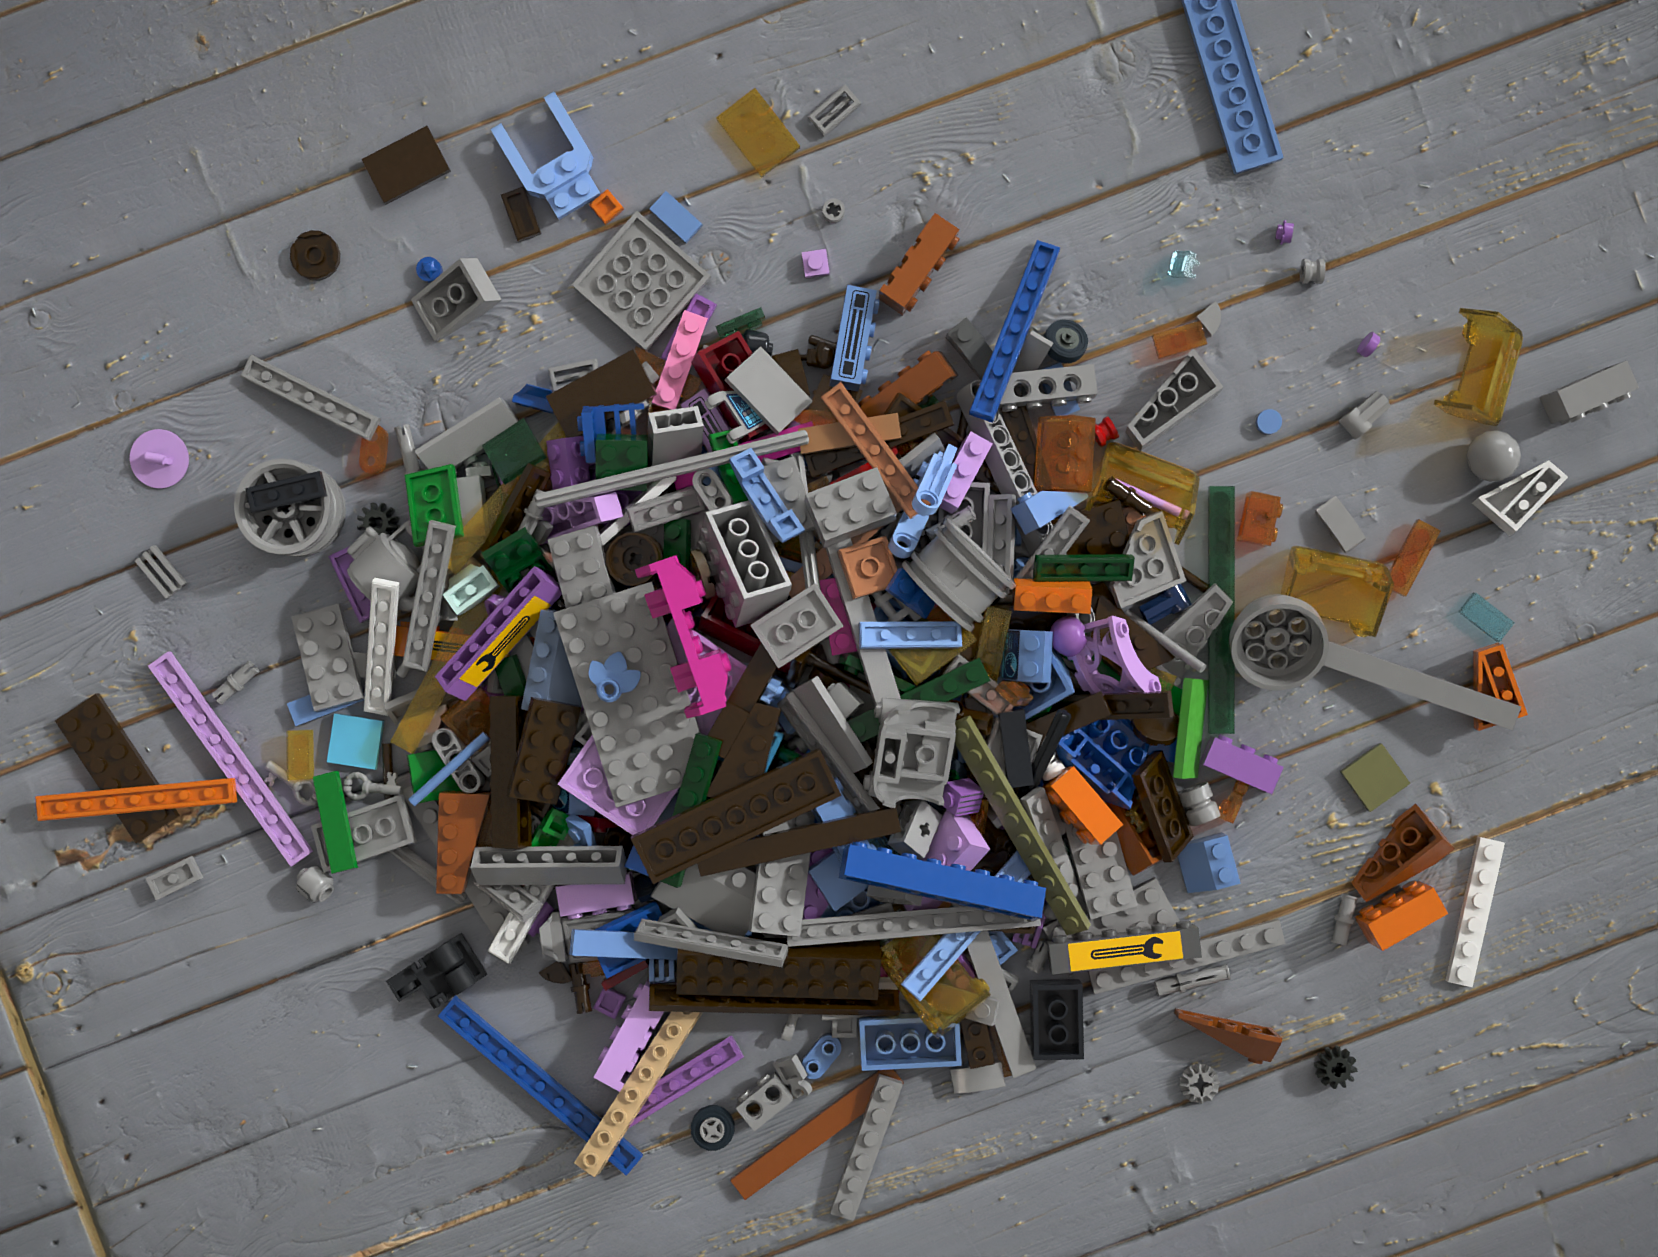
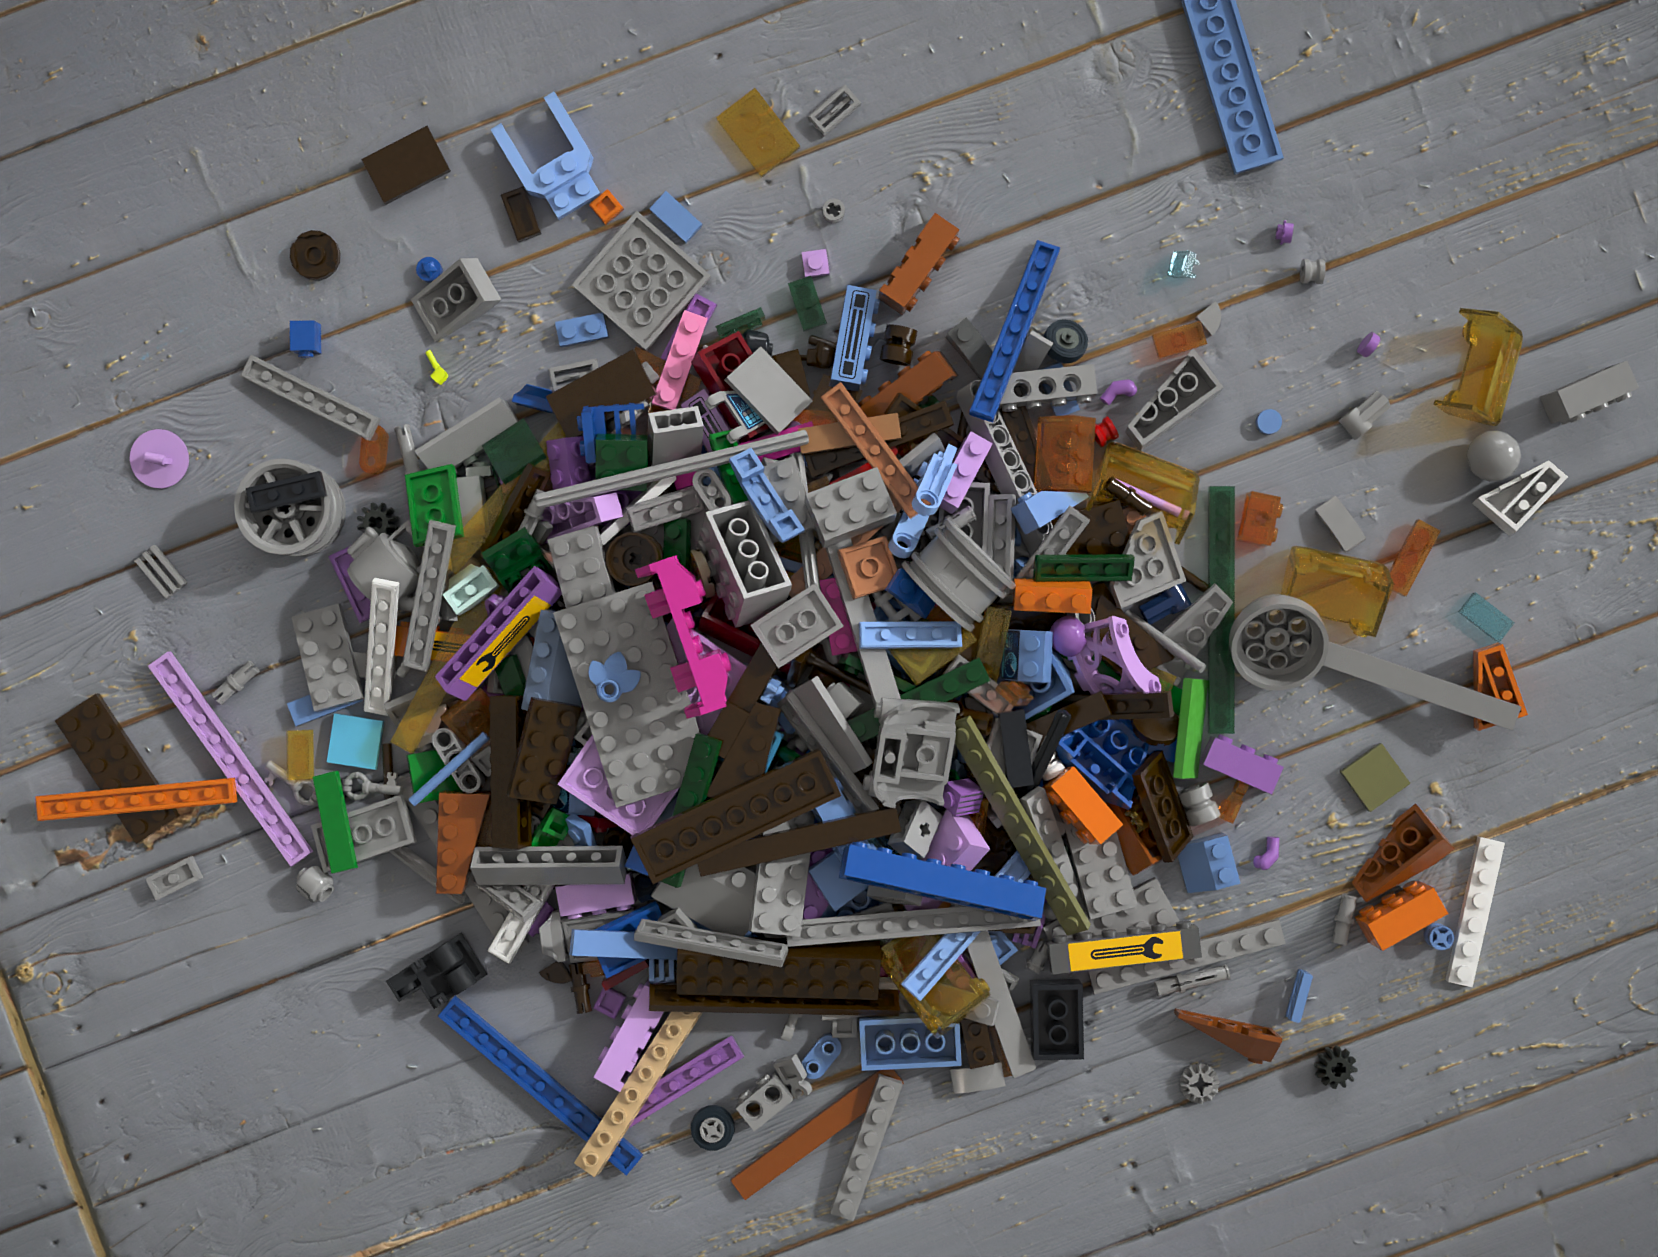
none -> blue brick [290,320,321,358]
none -> neon yellow hand [425,350,448,385]
none -> medium blue plate [555,312,609,348]
none -> clear green plate [788,276,827,332]
none -> dark brown wheel [880,324,918,366]
none -> medium lavender arm [1100,379,1137,406]
none -> medium lavender arm [1253,836,1279,870]
none -> medium blue tile [1285,969,1313,1023]
none -> medium blue wheel [1424,923,1454,950]

